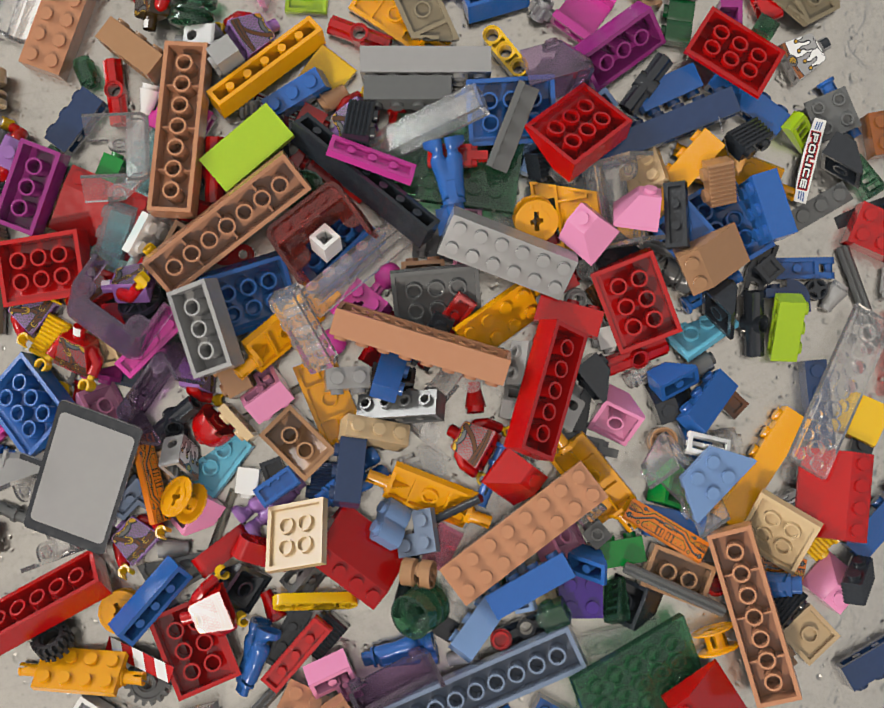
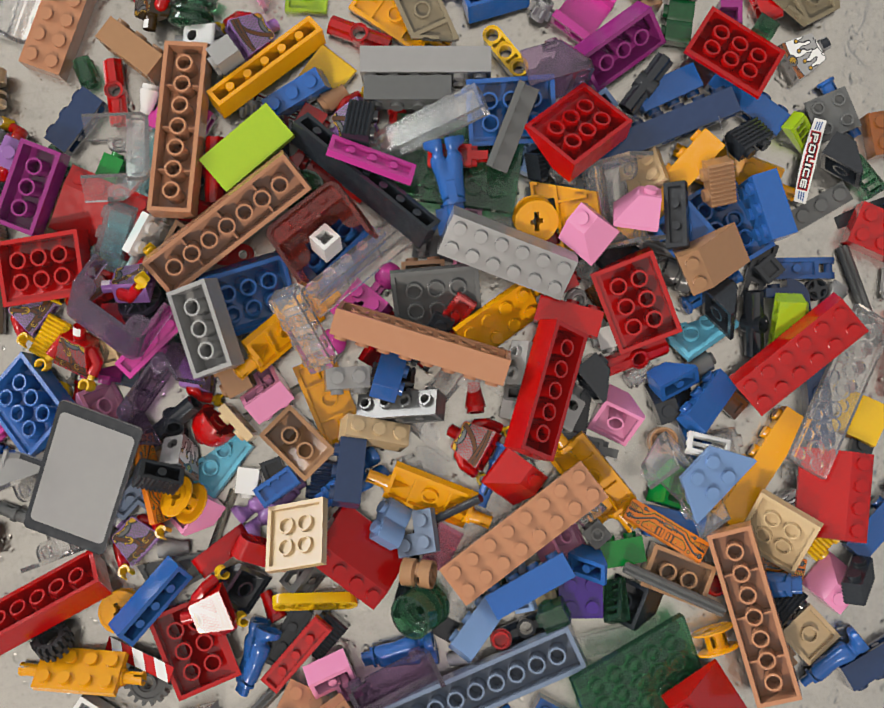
none -> black brick [131,458,185,496]
none -> red brick [729,292,869,416]
none -> blue piece [799,626,870,687]

